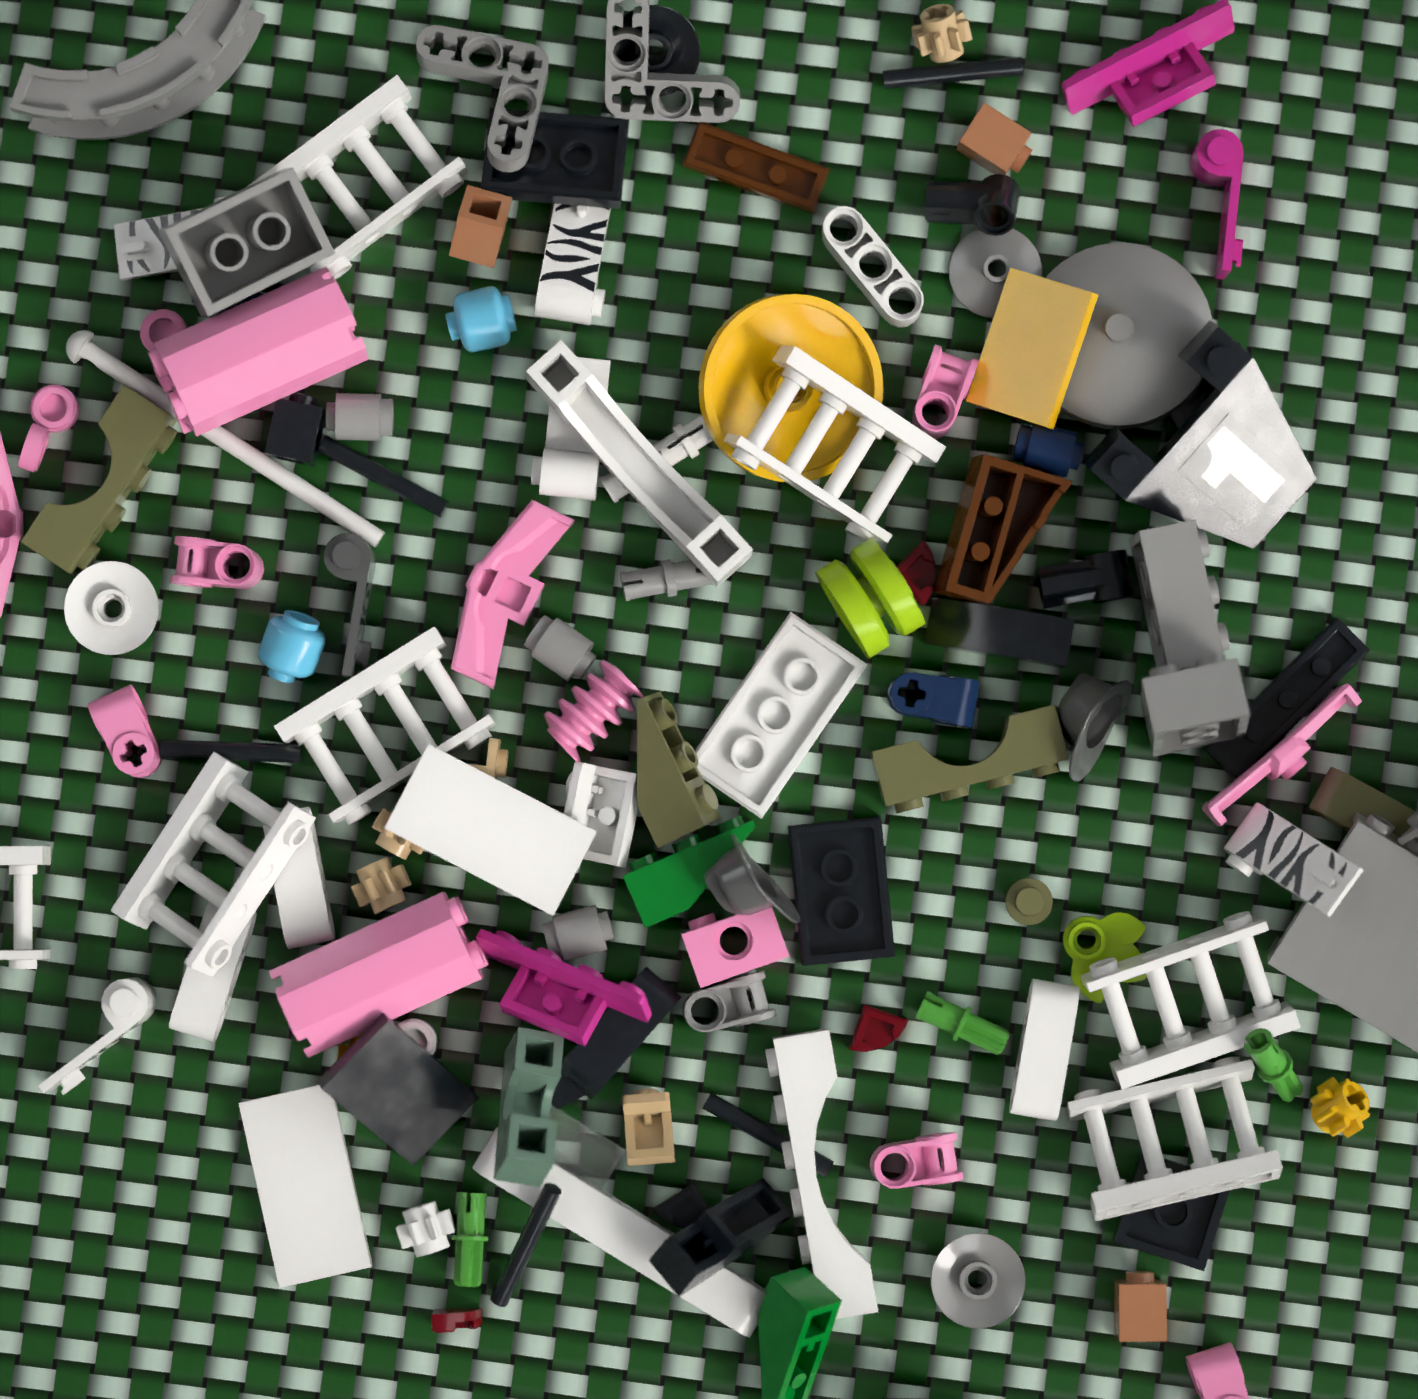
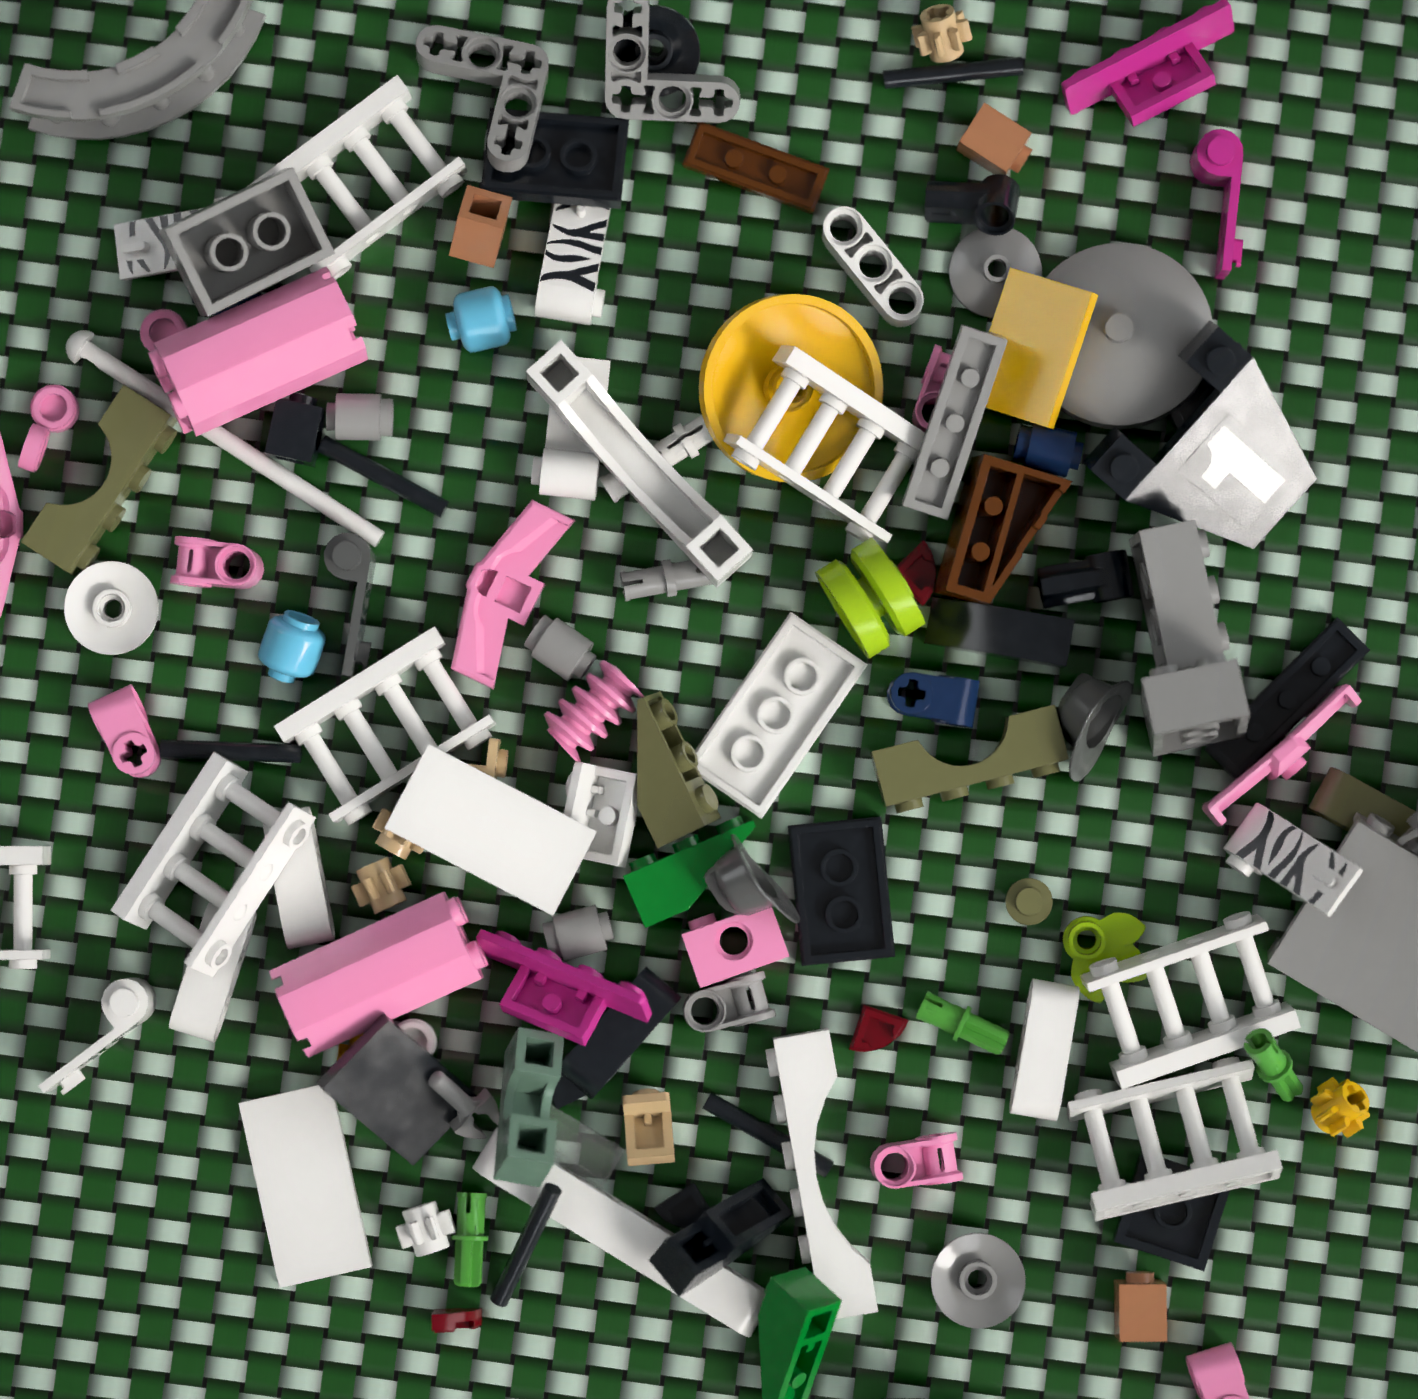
none -> light grey bar [428,1071,499,1139]
none -> light grey fence [901,324,1008,520]

